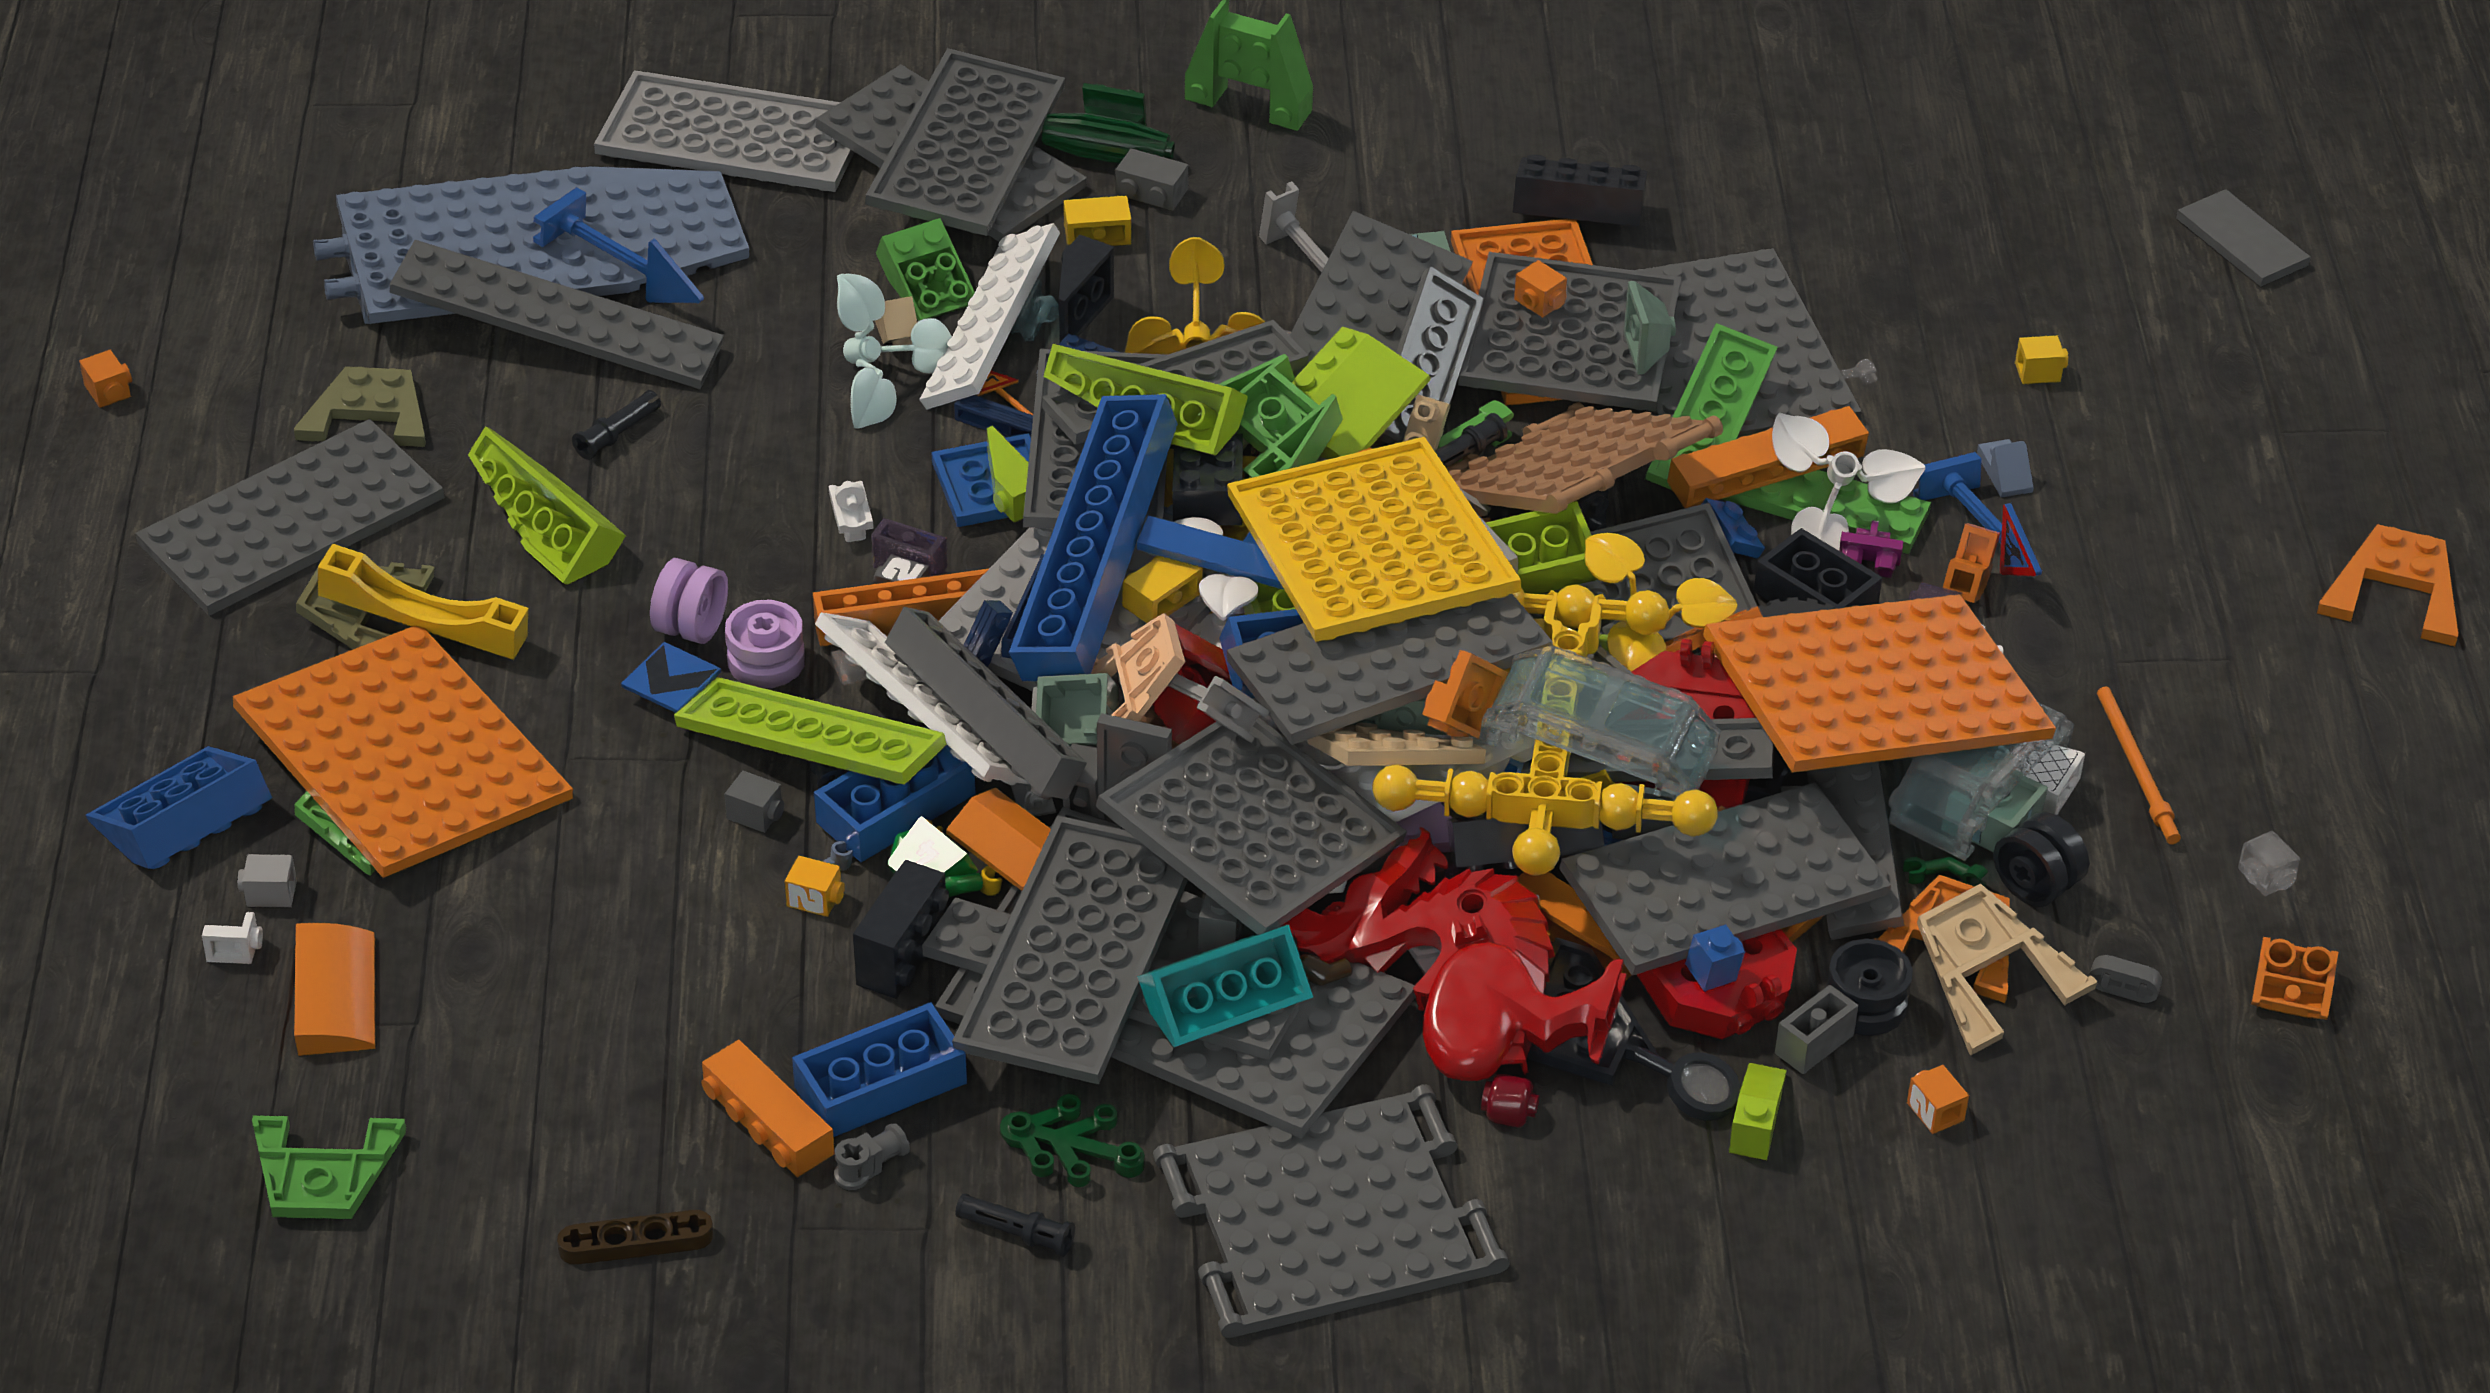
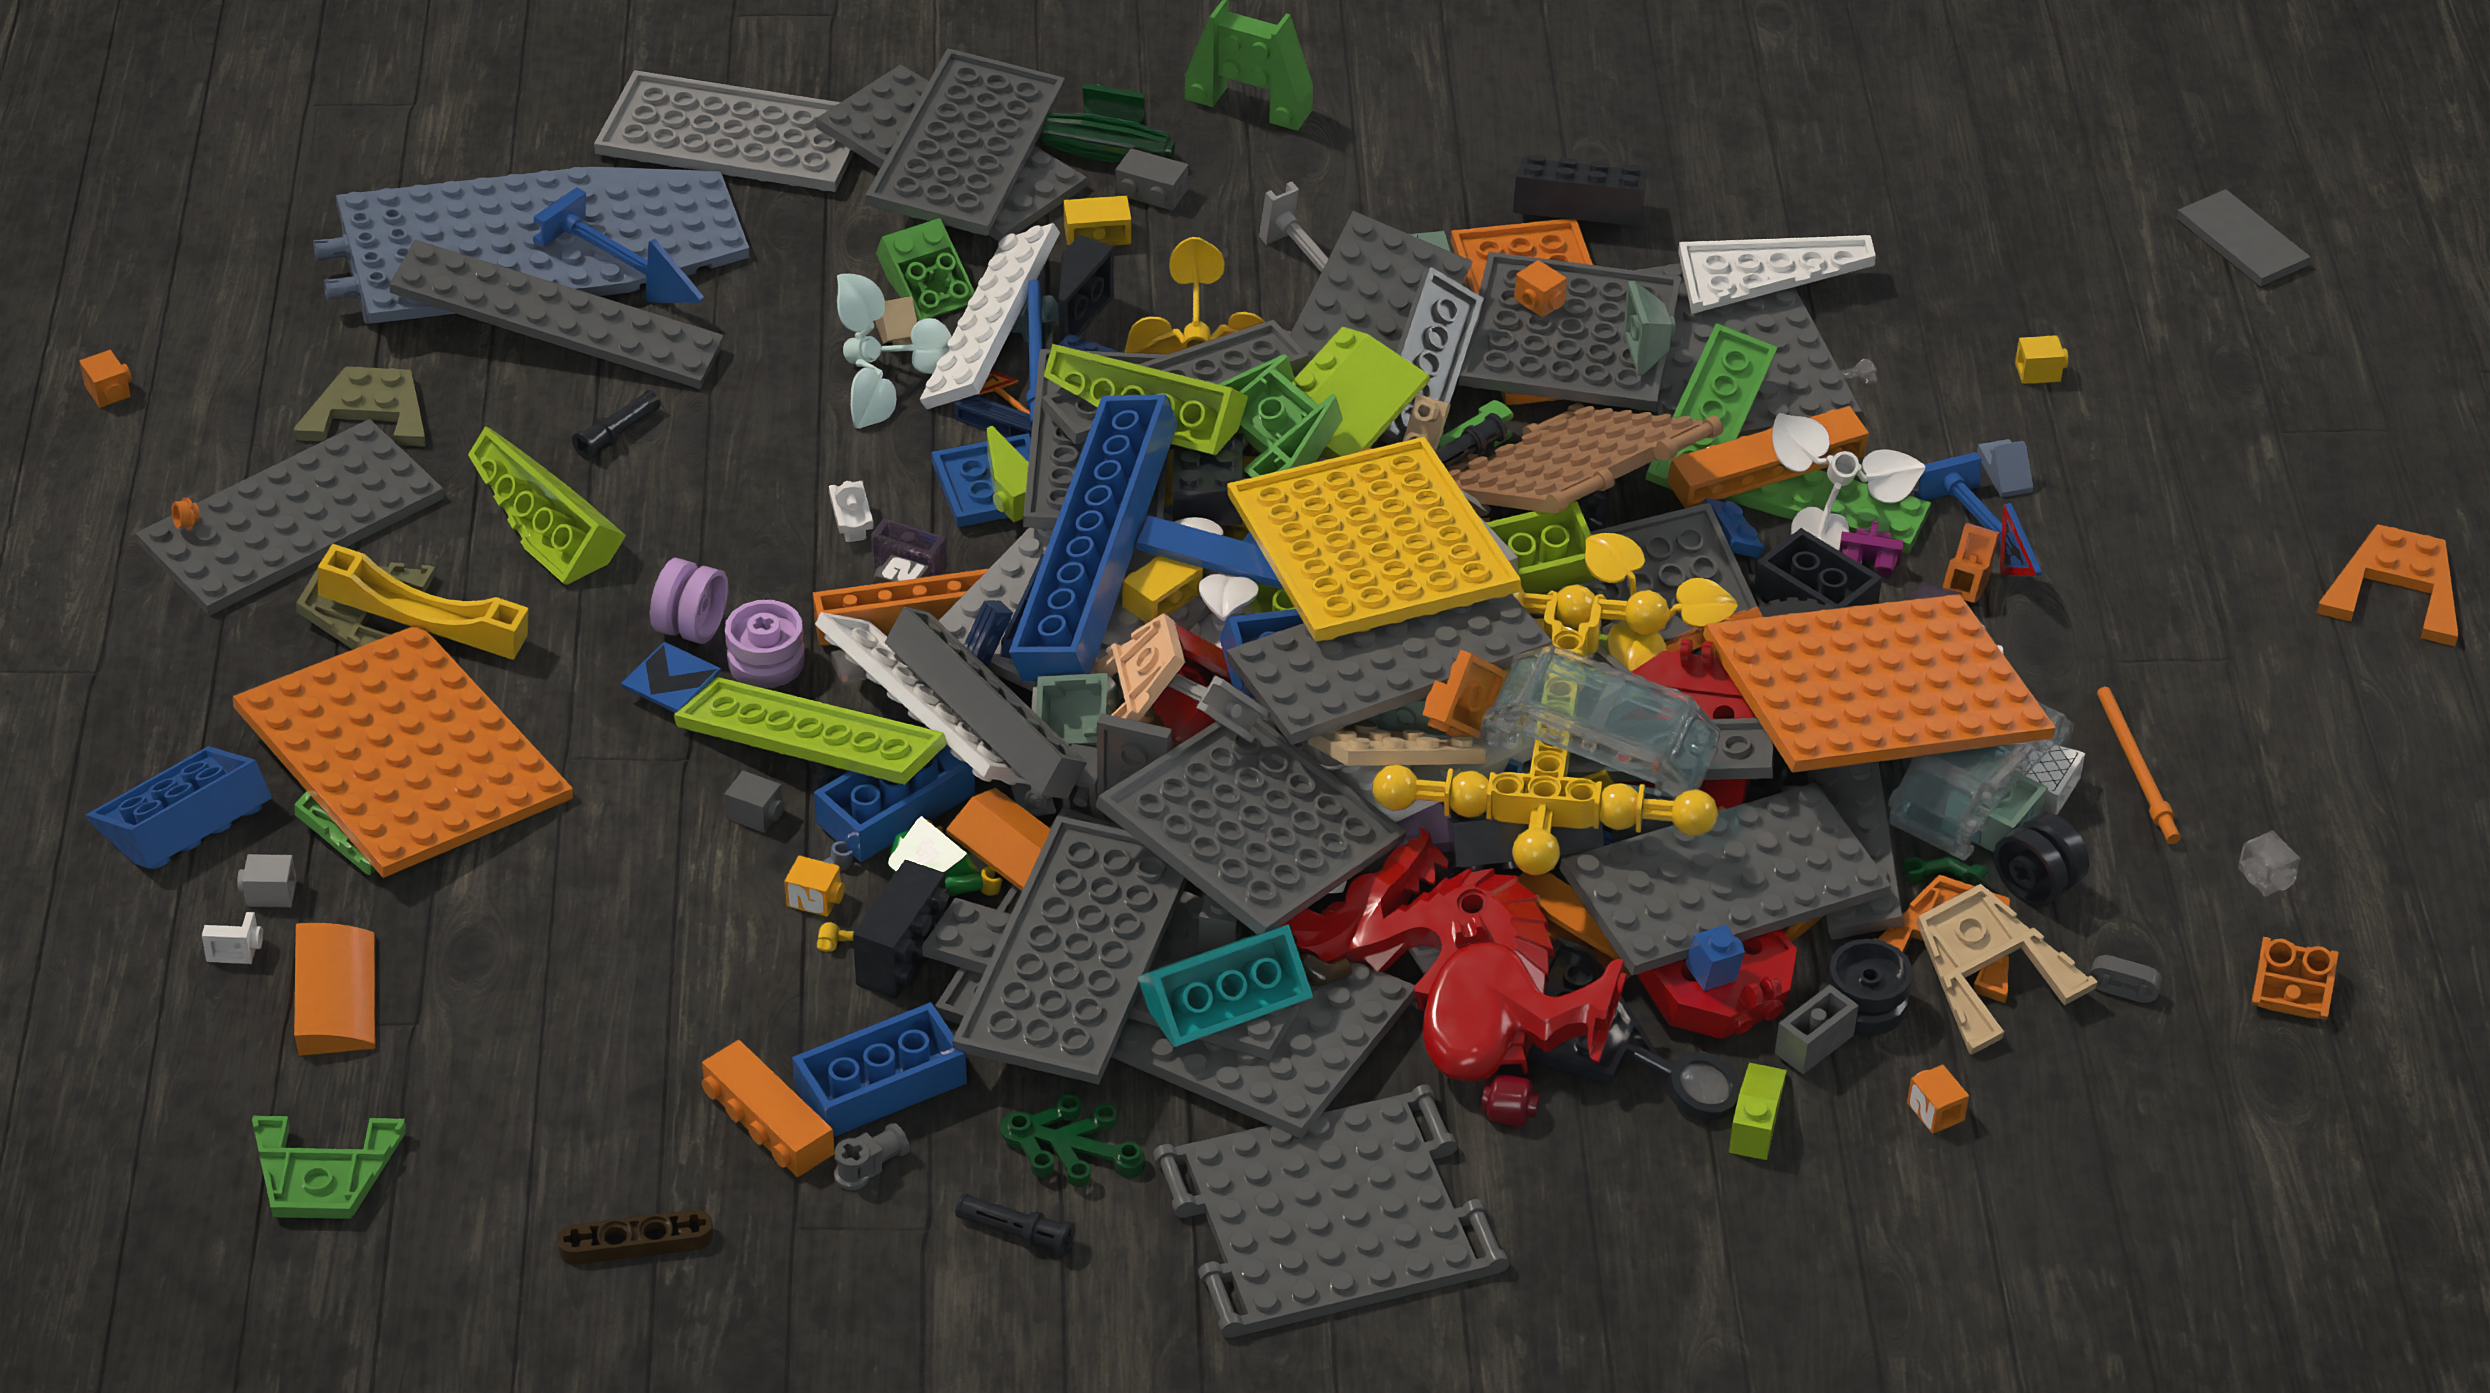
none -> orange plate [172,498,200,531]
none -> yellow hand [817,922,854,952]
none -> blue bar [1026,279,1042,426]
none -> white wing [1678,235,1876,314]

